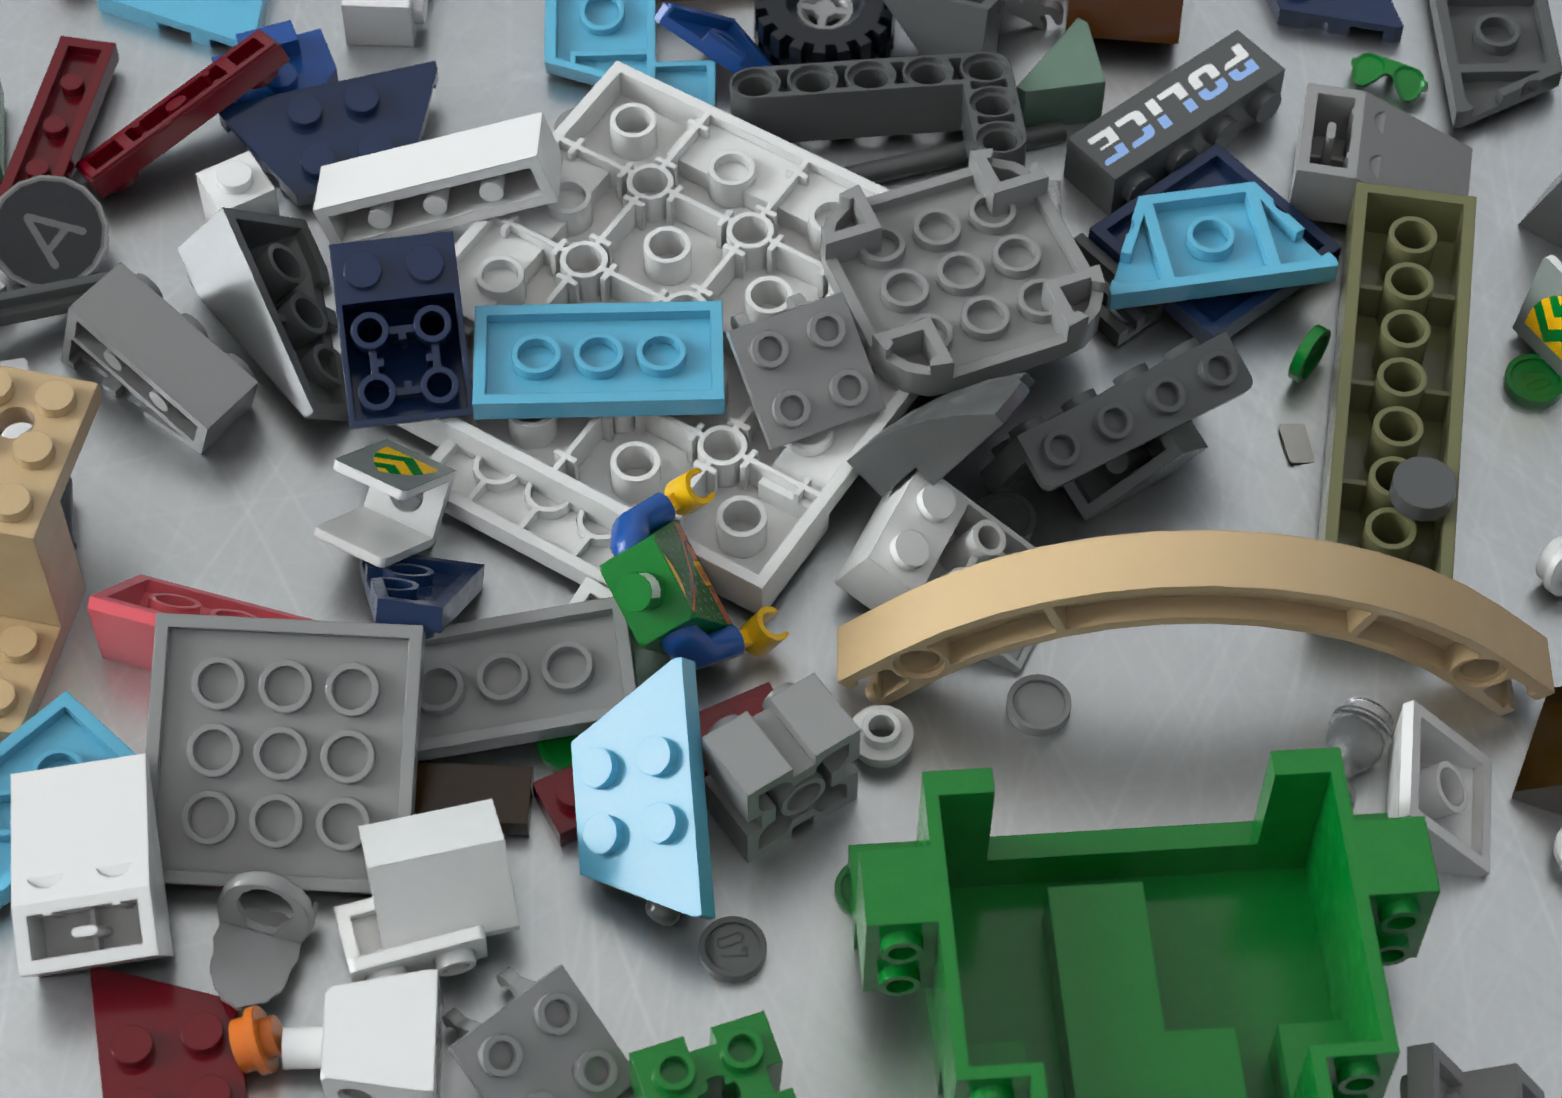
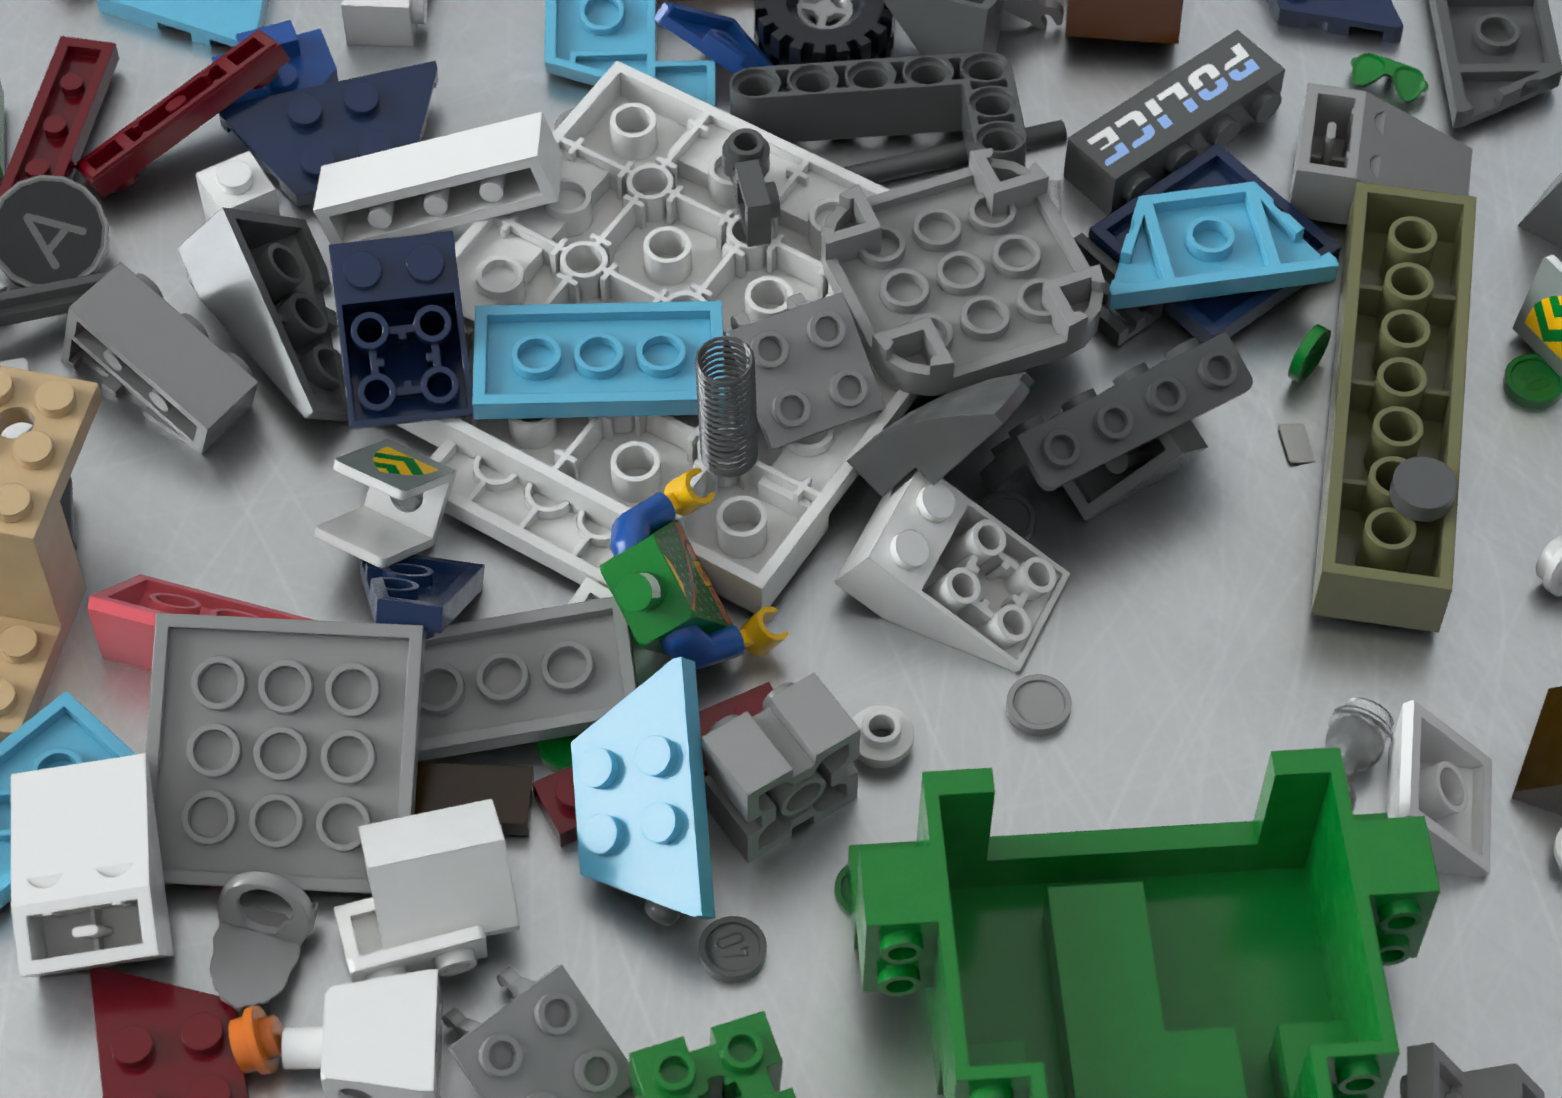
tan piece [837,530,1555,716] -> none
sand green slope [1016,18,1106,127] -> none
none -> dark grey piece [695,336,758,478]
none -> dark grey plate [722,128,780,247]

